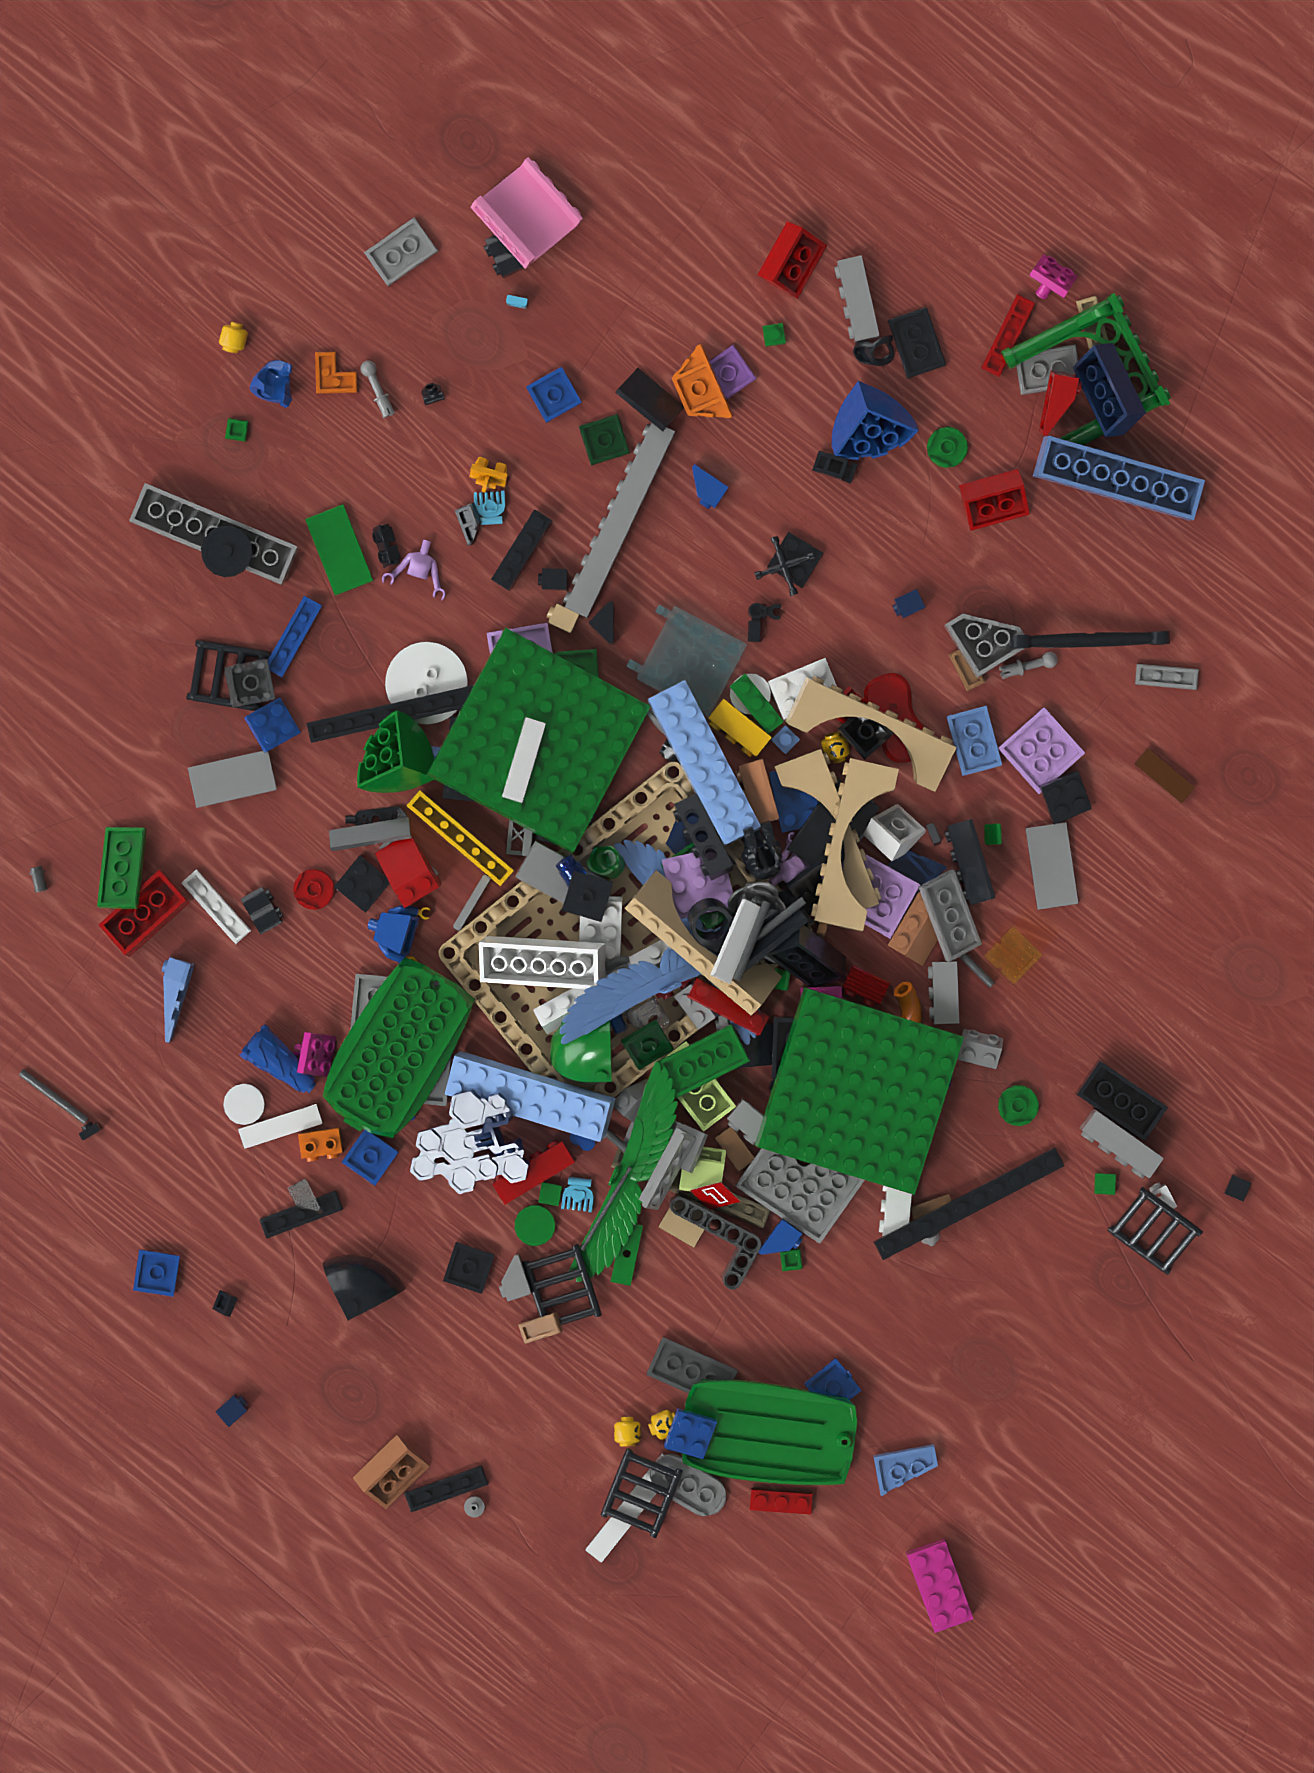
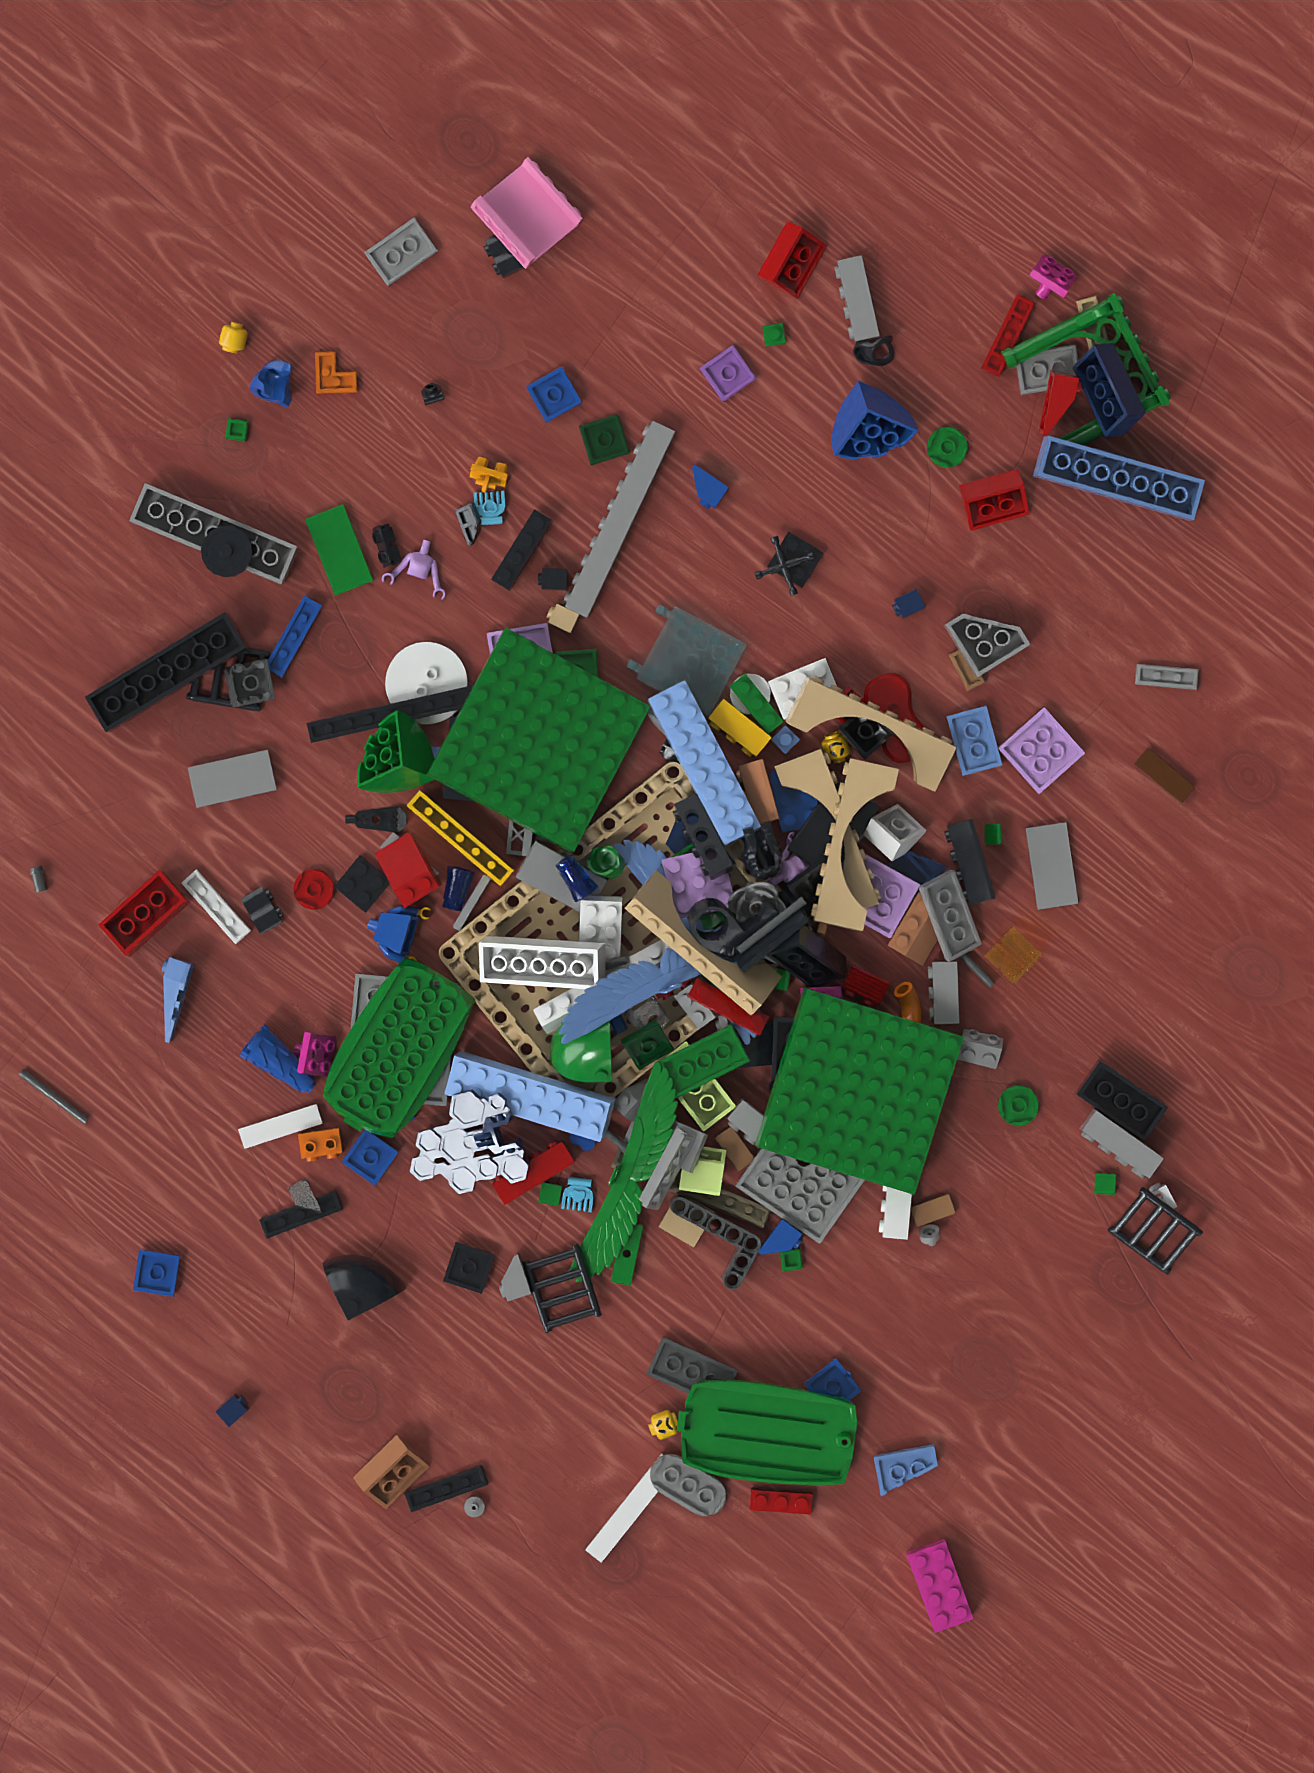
black plate [79,1121,102,1141] -> none
green tile [97,827,147,909] -> none
black plate [212,1290,237,1317] -> none
white tile [223,1084,265,1125] -> none
blue plate [244,697,301,753] -> none
dark grey tile [329,817,412,851] -> none
light grey pin [360,360,395,418] -> none
white tile [502,717,546,803] -> none
medium azure tile [506,295,528,309] -> none
green tile [514,1205,555,1246] -> none
medium nougat tile [518,1312,563,1344] -> none
black plate [562,871,613,922] -> none
dark grey piece [580,1166,632,1251] -> none
black slope [588,602,614,645] -> none
black bar [600,1448,683,1538] -> none
yellow head [614,1417,641,1446] -> none
black tile [615,368,684,431] -> none
blue plate [664,1408,717,1459] -> none
orange wing [672,344,734,418] -> none
red sticker [690,1182,741,1210] -> none
white tile [710,899,760,984] -> none
dark grey bar [733,901,770,981] -> none
black bar [748,603,781,642] -> none
black brick [812,451,858,484] -> none
black plate [873,1148,1064,1260] -> none
black tile [887,307,946,379] -> none
black tile [926,823,942,847] -> none
light grey pin [999,652,1058,679] -> none
black piece [1010,631,1170,649] -> none
black plate [1039,770,1092,825] -> none
black tile [1224,1175,1251,1202] -> none
none -> black brick [85,612,249,732]
none -> clear blue plant [442,865,475,911]

